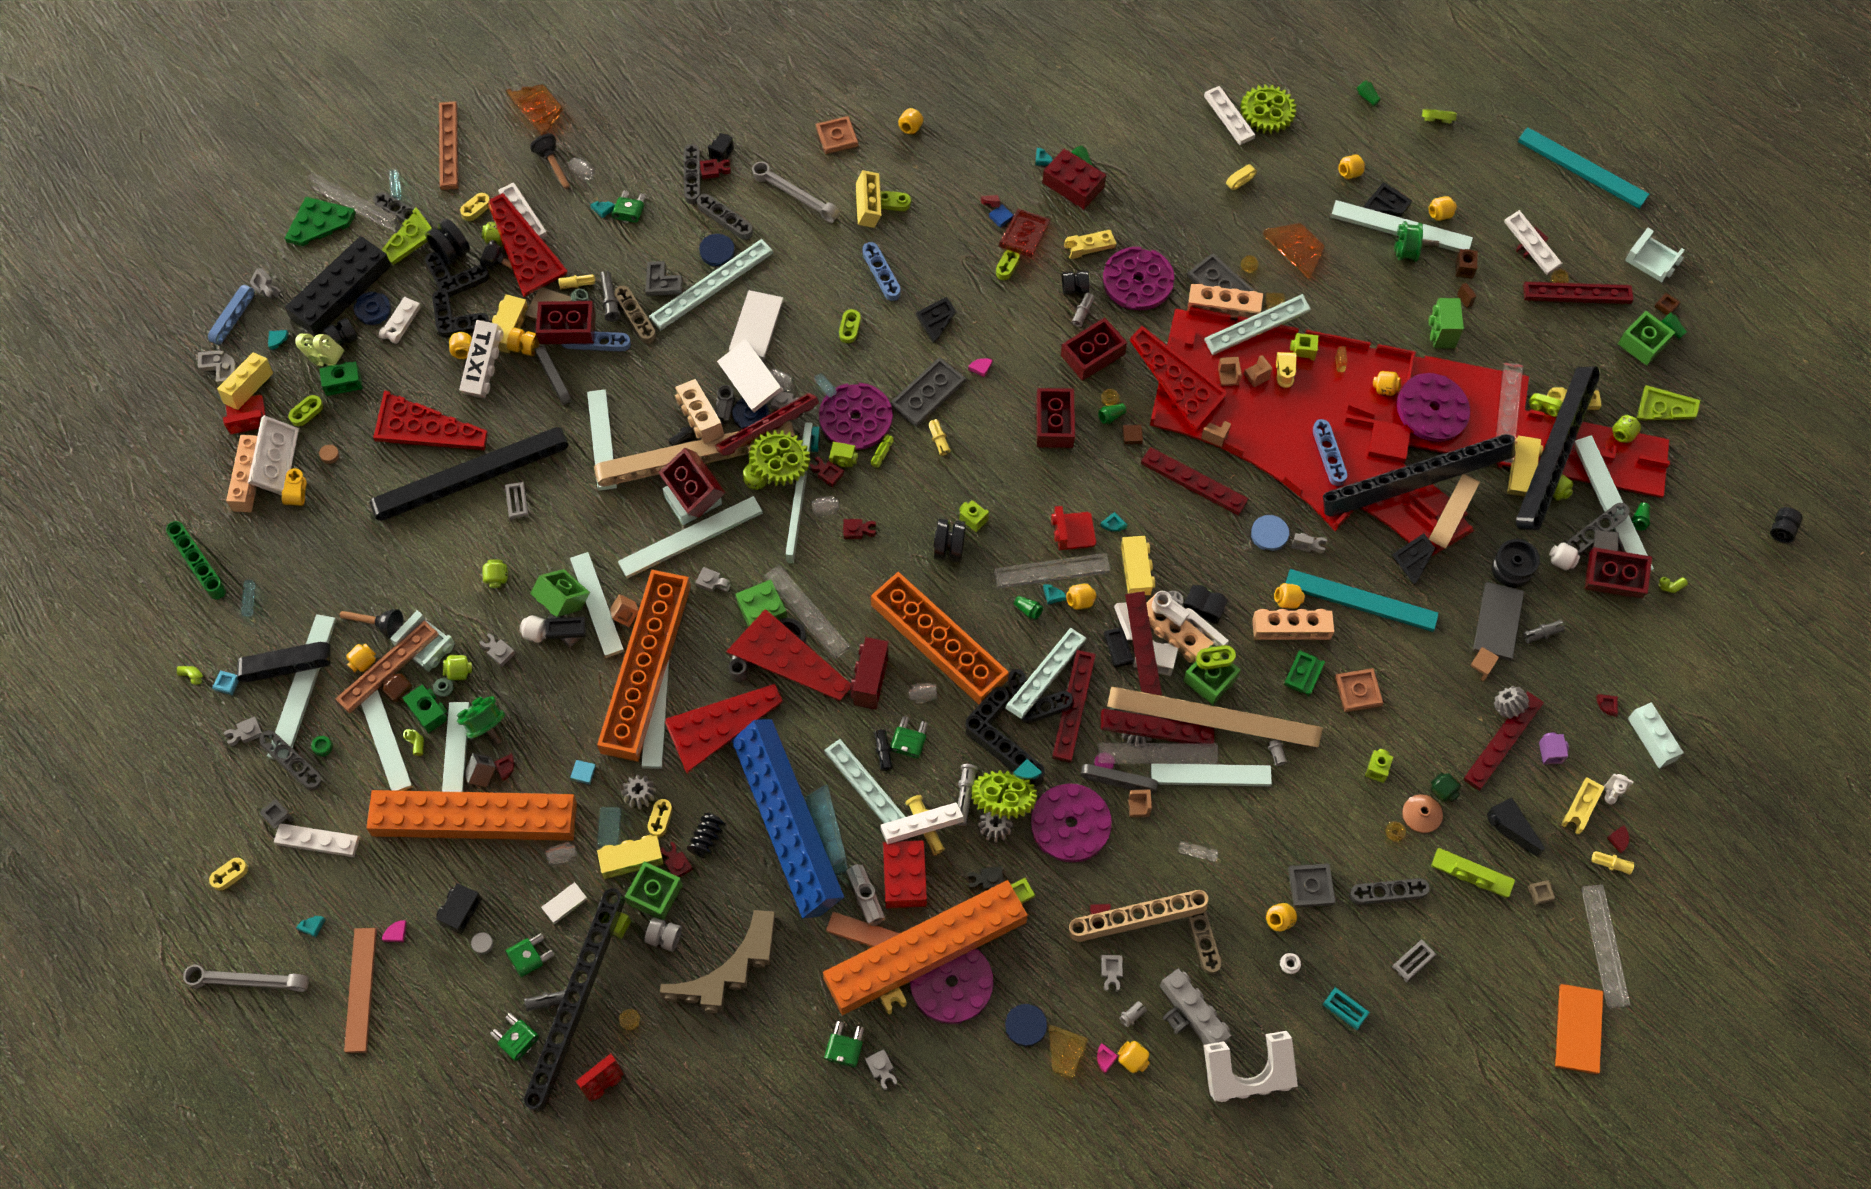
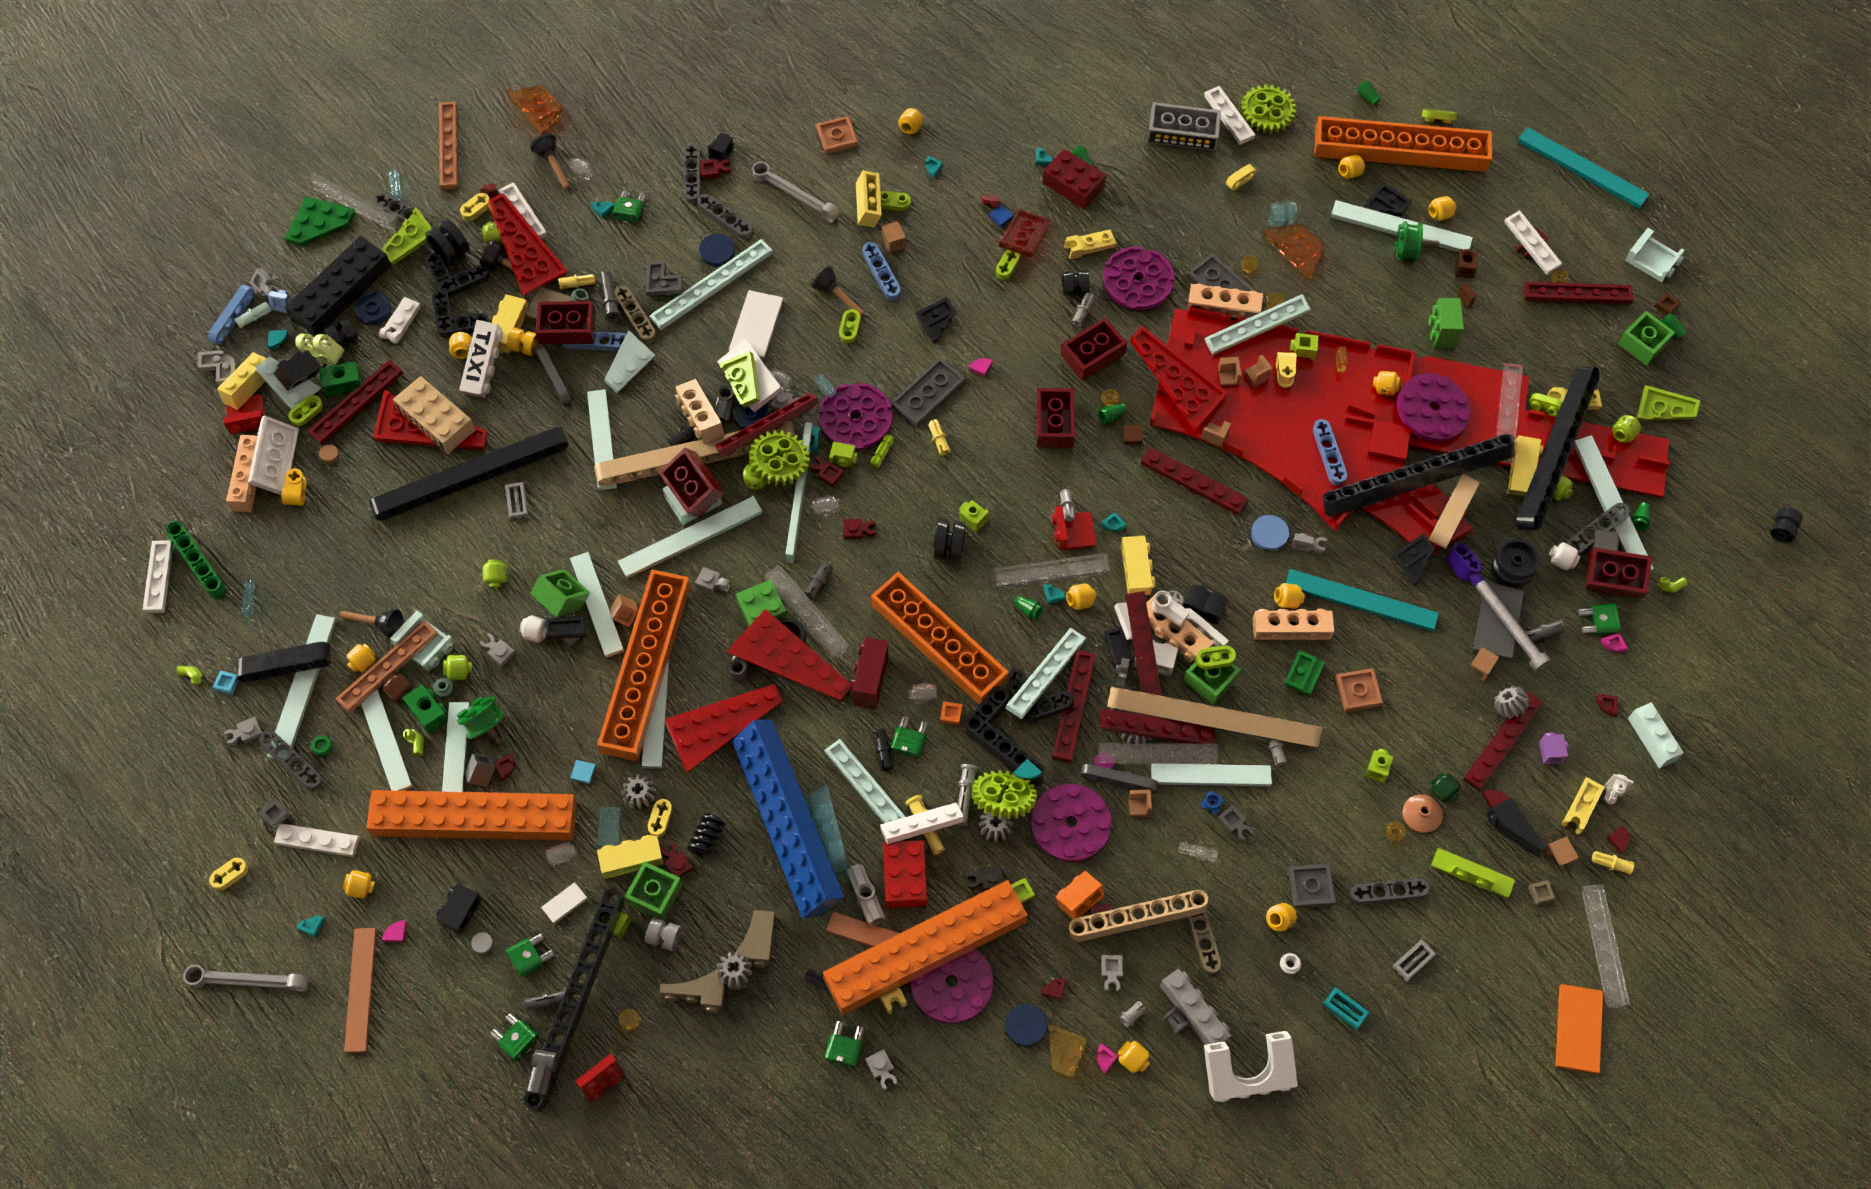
none -> white plate [143,540,174,613]
none -> light aqua axle [234,302,271,329]
none -> light aqua wing [255,356,321,410]
none -> light blue tile [268,290,289,313]
none -> black brick [274,350,322,391]
none -> dark red plate [307,359,404,445]
none -> yellow head [343,870,375,899]
none -> tan brick [393,376,475,454]
none -> dark red tile [481,184,499,198]
none -> dark grey piece [527,1049,558,1095]
none -> light aqua wing [604,331,655,393]
none -> light grey gear [716,951,752,988]
none -> lime wing [719,351,760,407]
none -> dark grey pin [804,562,833,599]
none -> black axle [805,969,830,992]
none -> black piece [811,266,864,316]
none -> medium nougat panel [881,221,906,253]
none -> teal tile [926,155,943,178]
none -> orange plate [940,701,963,725]
none -> dark red tile [1041,979,1067,1001]
none -> orange brick [1056,871,1105,919]
none -> light grey axle [1060,489,1075,523]
none -> dark grey plate [1114,658,1130,689]
none -> light grey brick [1147,102,1221,151]
none -> blue plate [1201,791,1224,814]
none -> dark grey plate [1217,805,1253,842]
none -> clear light blue wheel [1267,200,1298,227]
none -> orange brick [1314,116,1492,172]
none -> piece [1446,542,1551,672]
none -> dark red tile [1482,790,1509,808]
none -> medium nougat panel [1544,837,1579,866]
none -> green piece [1578,604,1621,635]
none -> dark pink tile [1600,633,1628,653]

